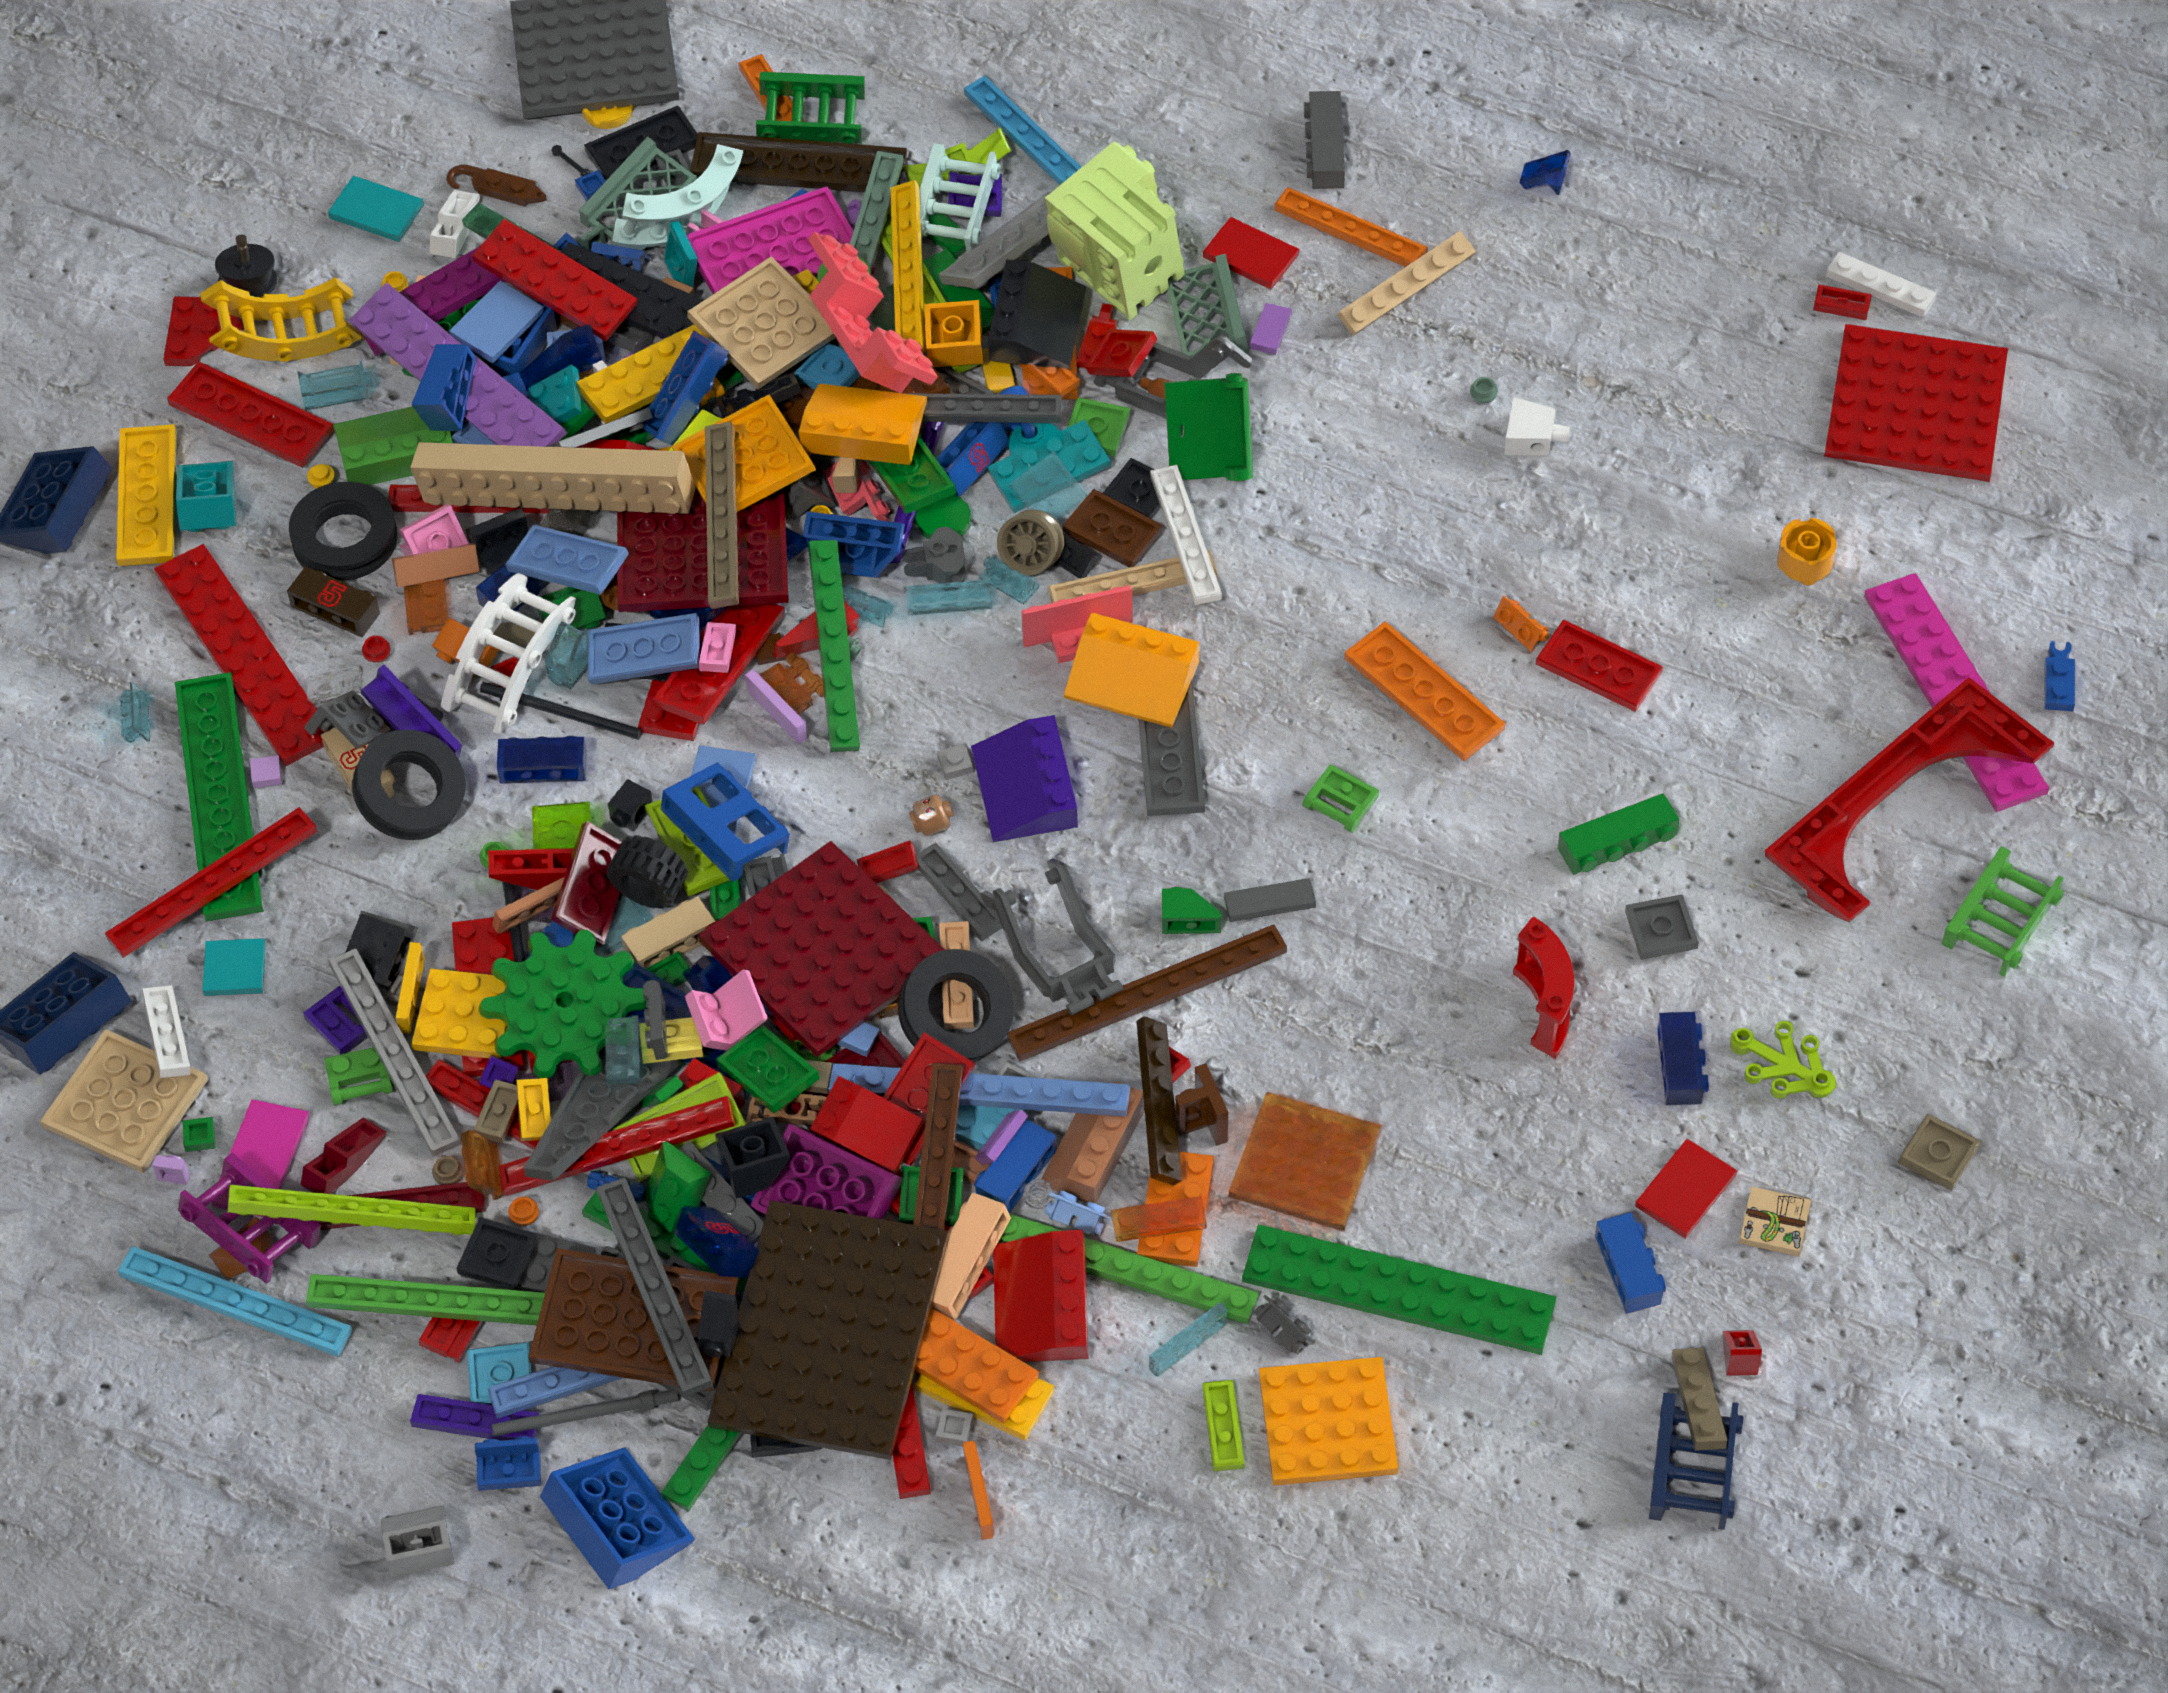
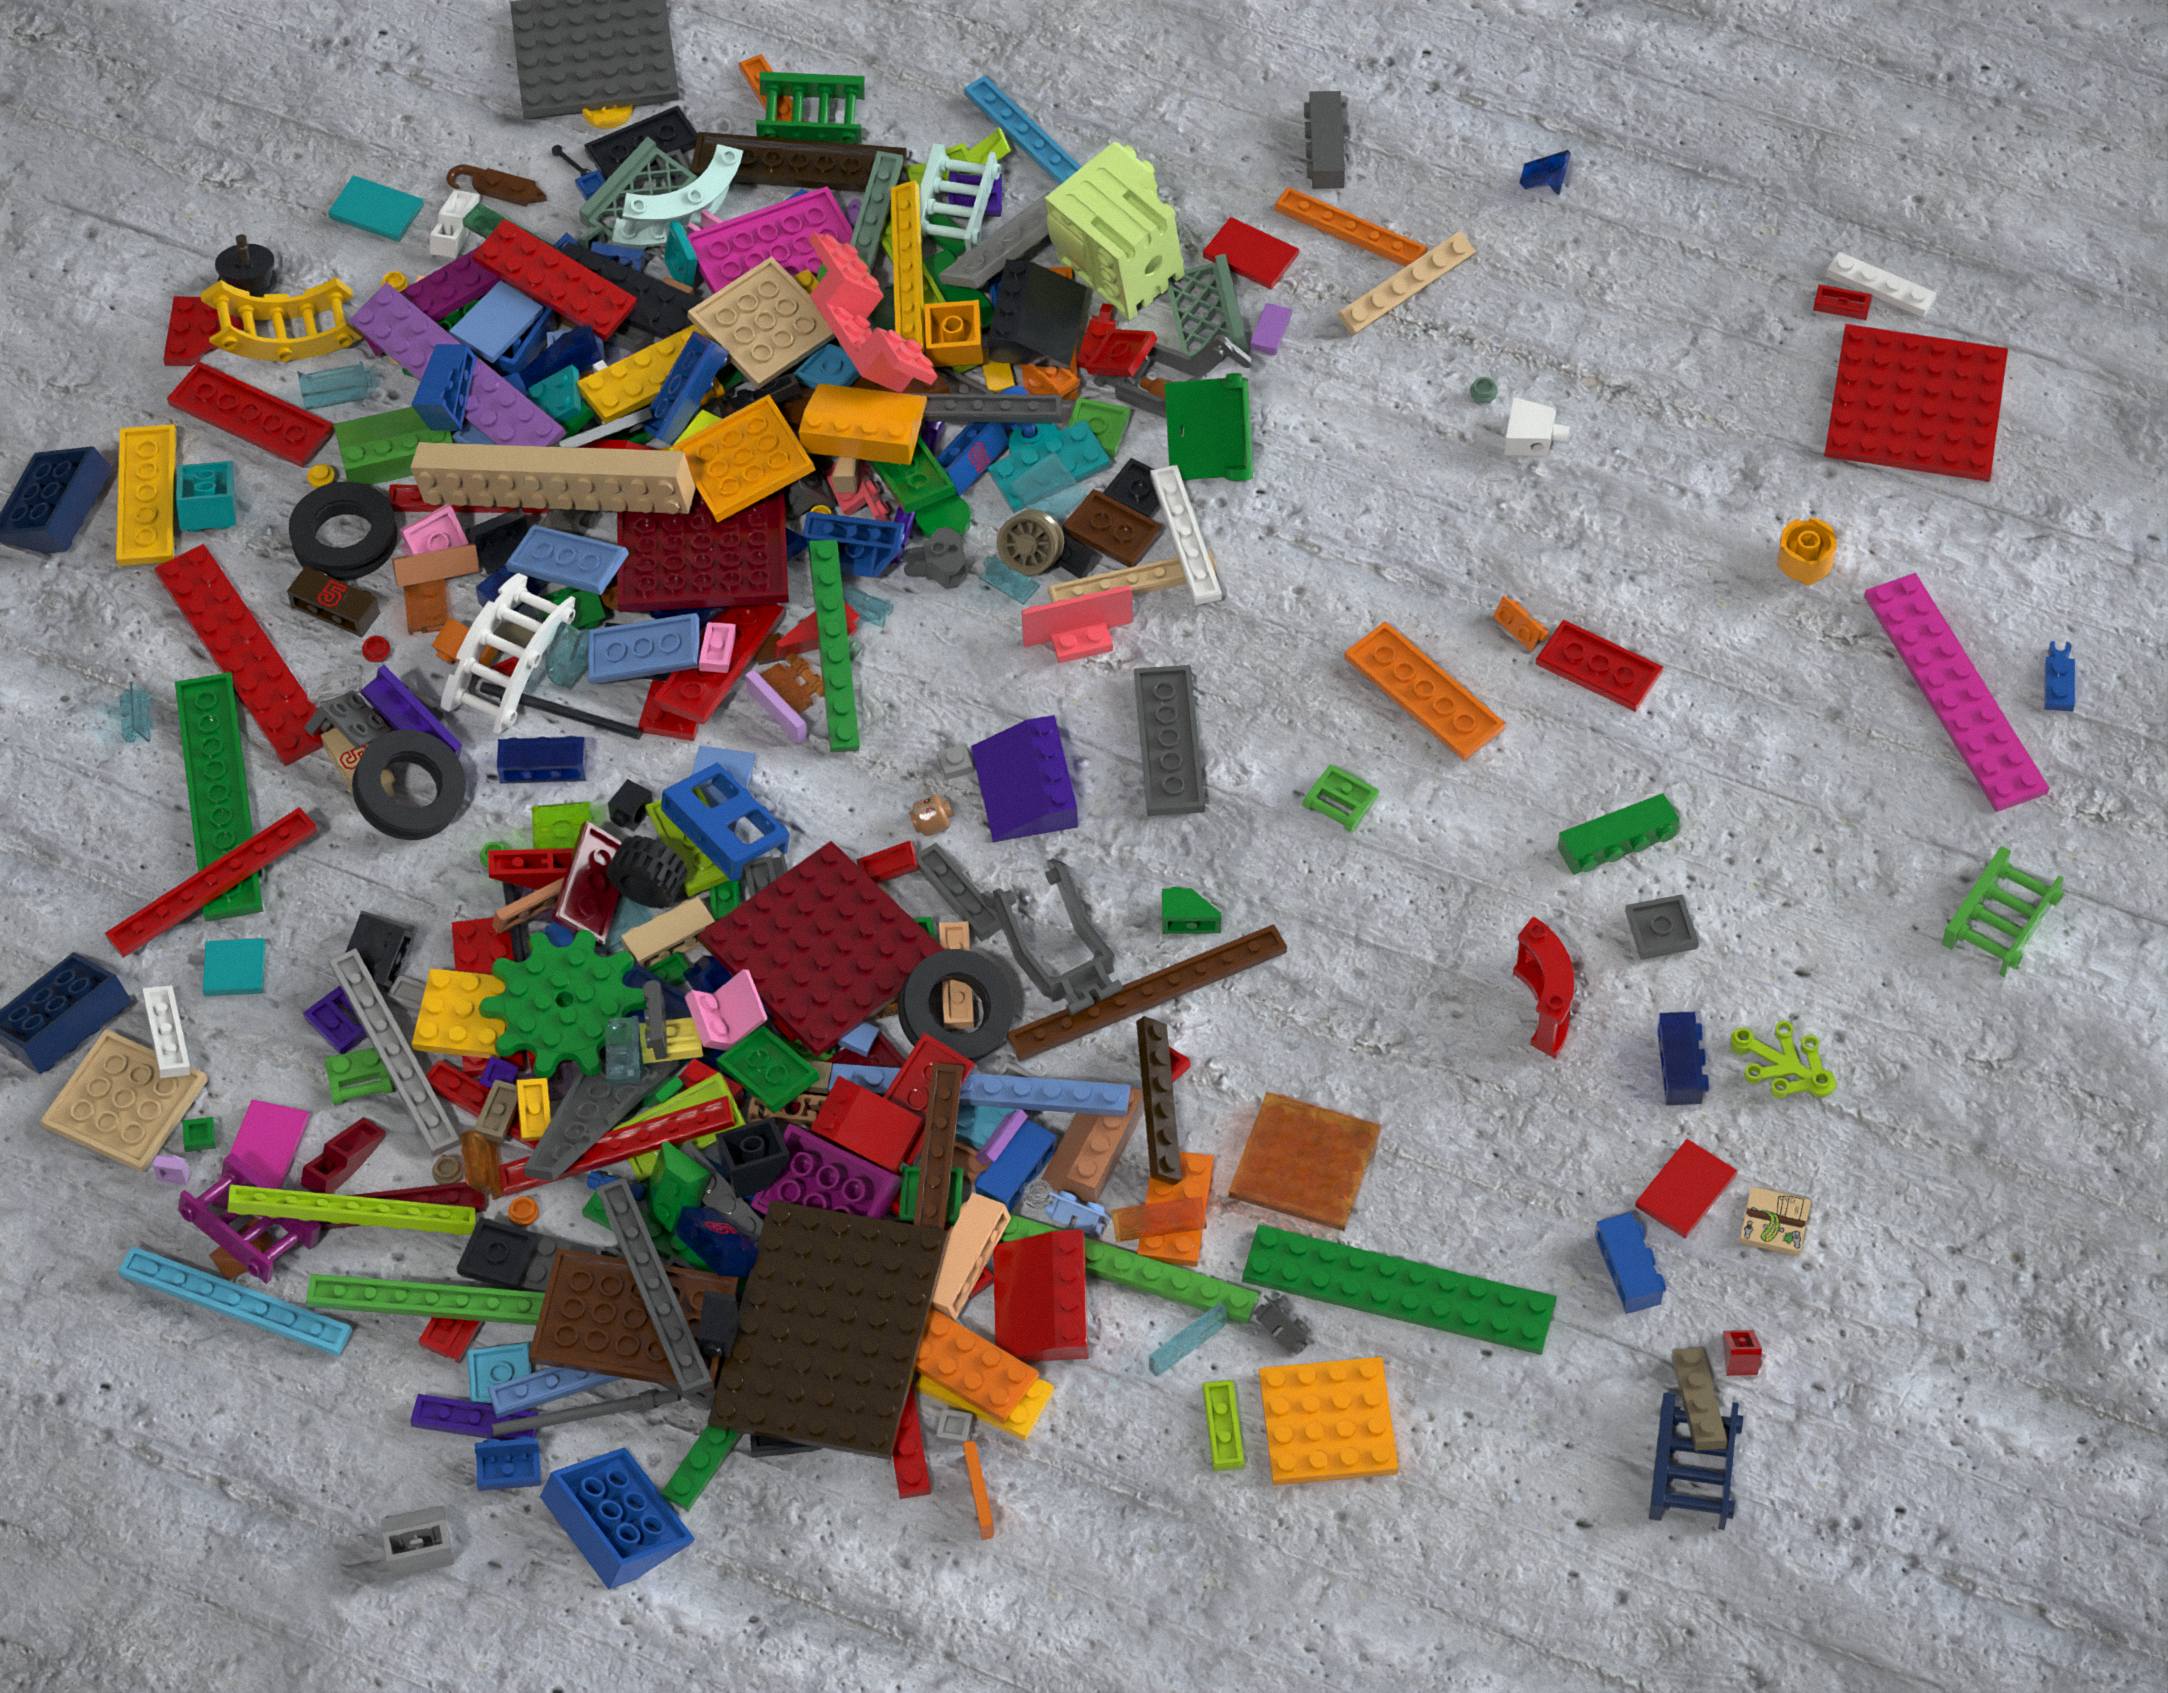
lavender tile [250,755,282,788] -> none
yellow tile [396,942,425,1034] -> none
dark tan plate [705,421,739,609] -> none
clear light blue plate [906,580,992,616] -> none
light orange slope [1064,612,1199,728] -> none
reddish brown bracket [1175,1063,1228,1146] -> none
dark grey tile [1224,878,1316,922] -> none
red piece [1765,677,2055,922] -> none
dark tan tile [1898,1113,1981,1191] -> none

